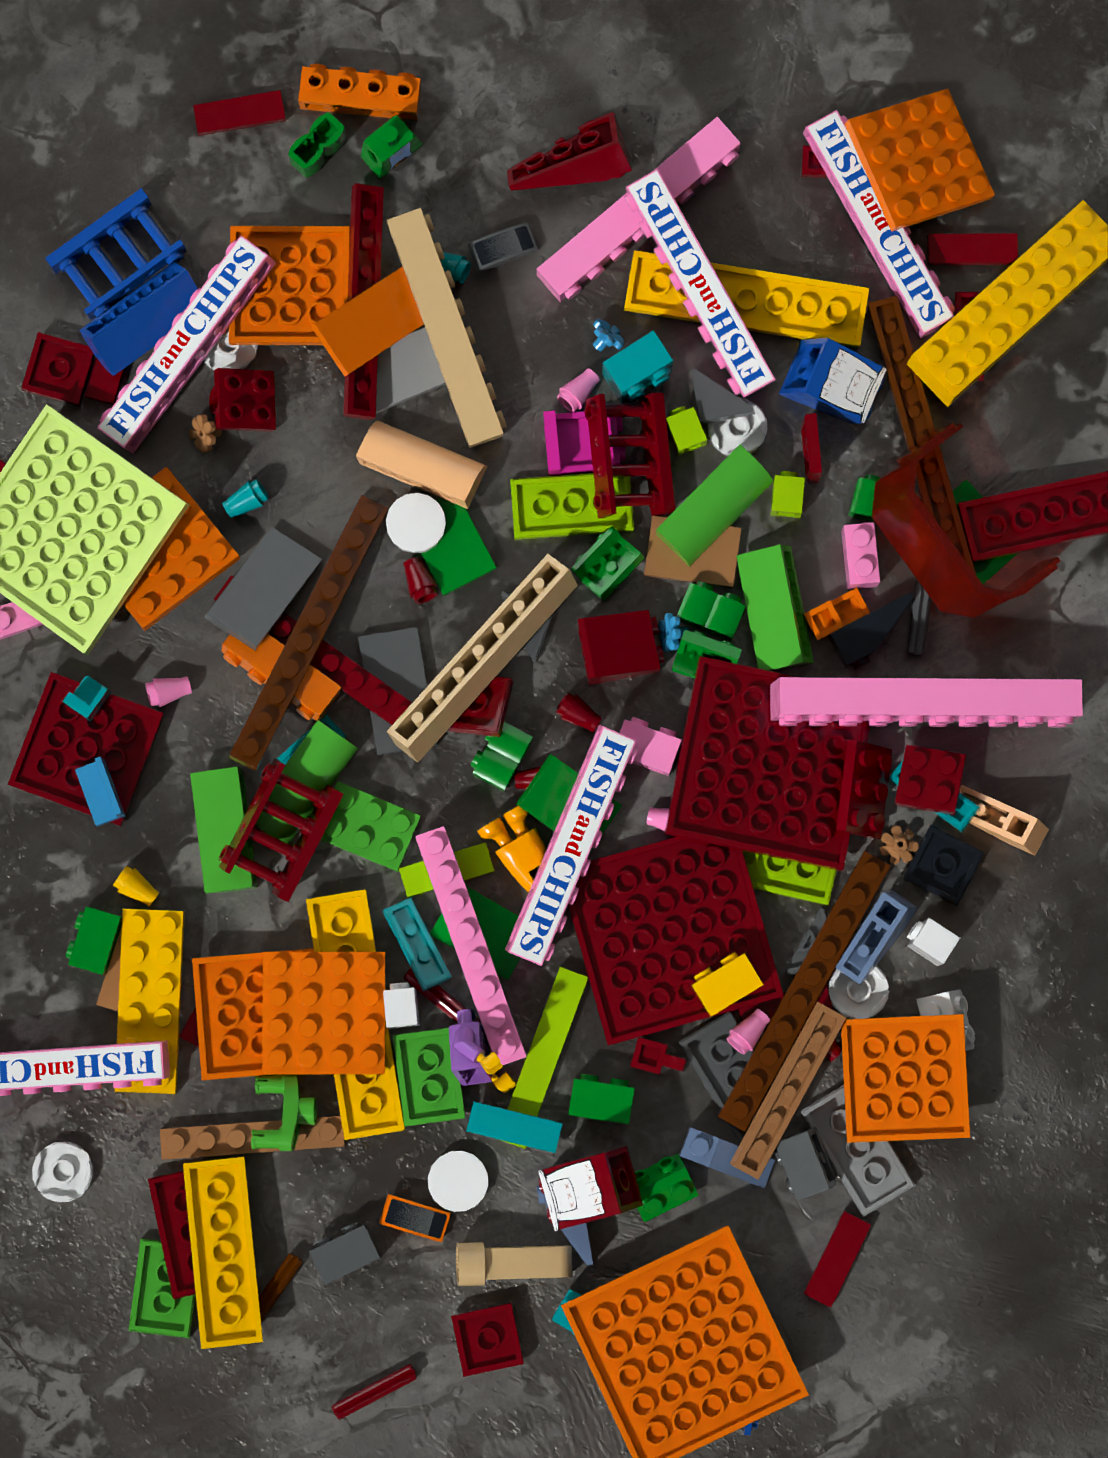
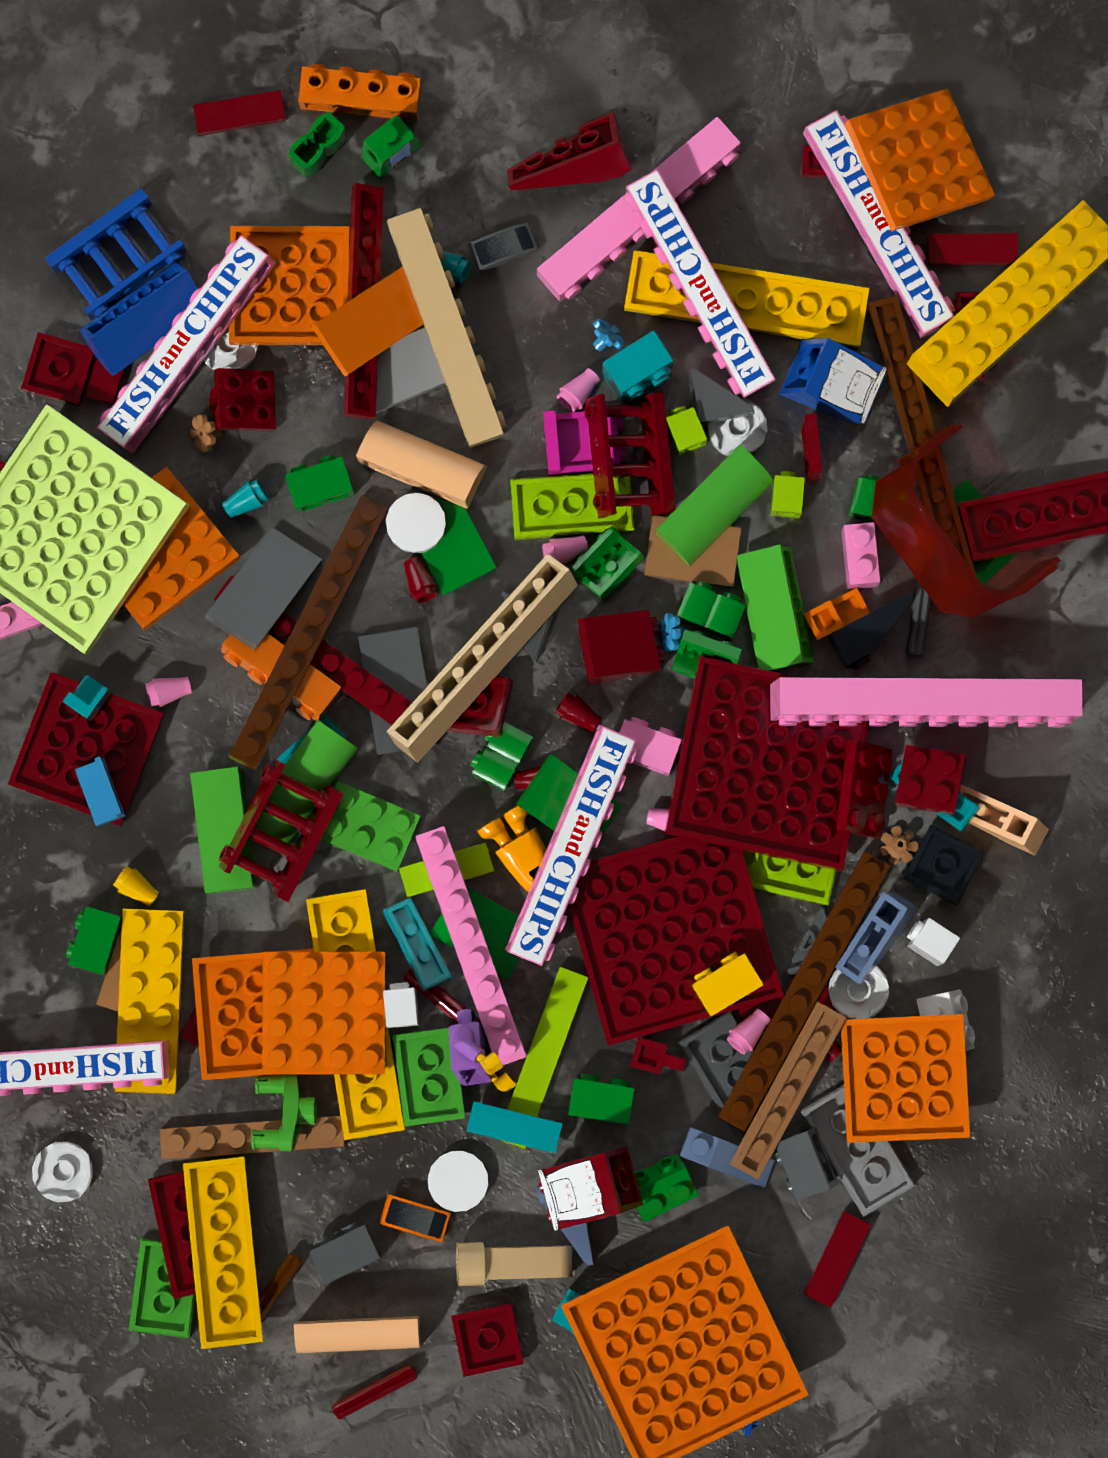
none -> green brick [285,455,354,514]
none -> light nougat brick [294,1316,421,1354]
none -> bright pink cone [542,536,589,565]

